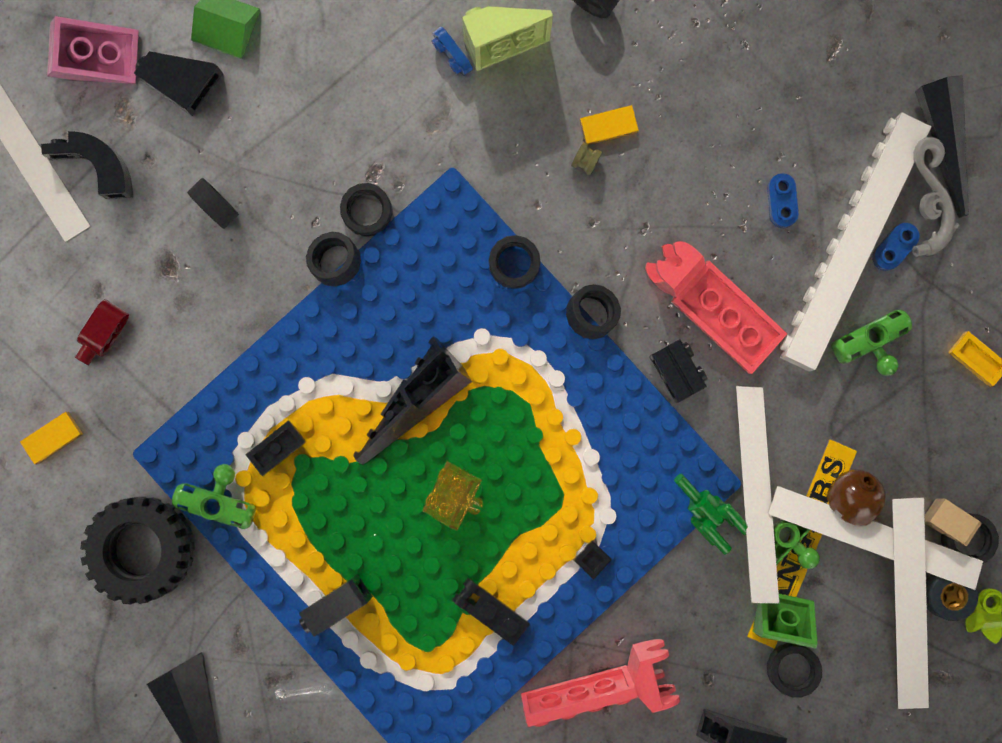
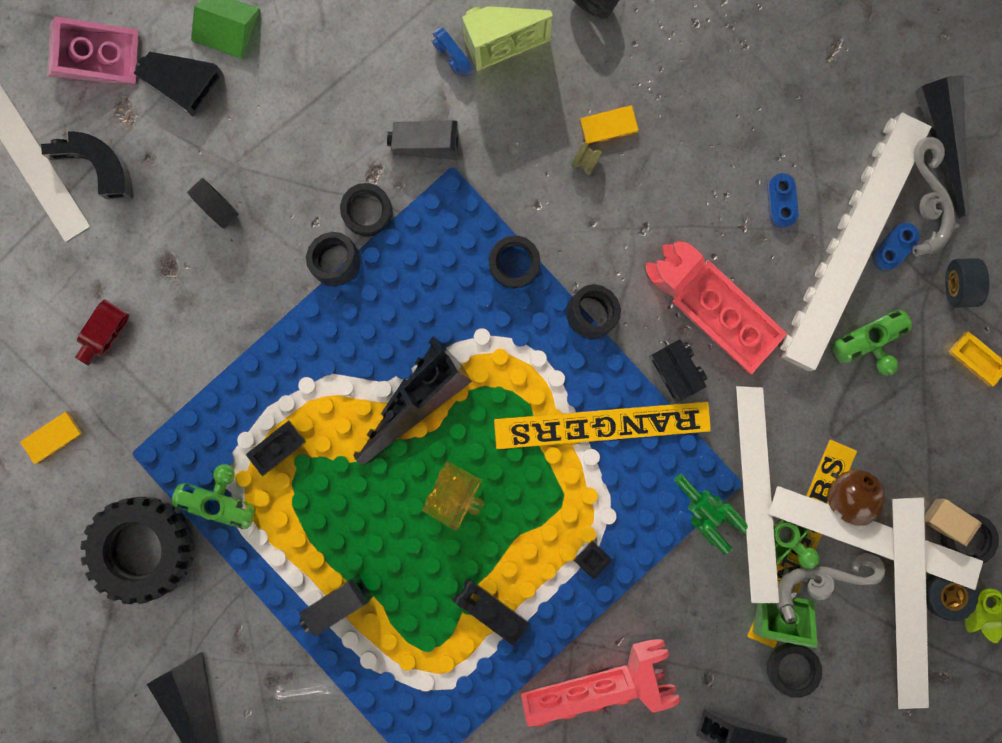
none -> black slope [387,120,459,160]
none -> yellow sticker [494,402,711,449]
none -> light grey plant [776,553,886,623]
none -> black wheel [945,258,990,308]

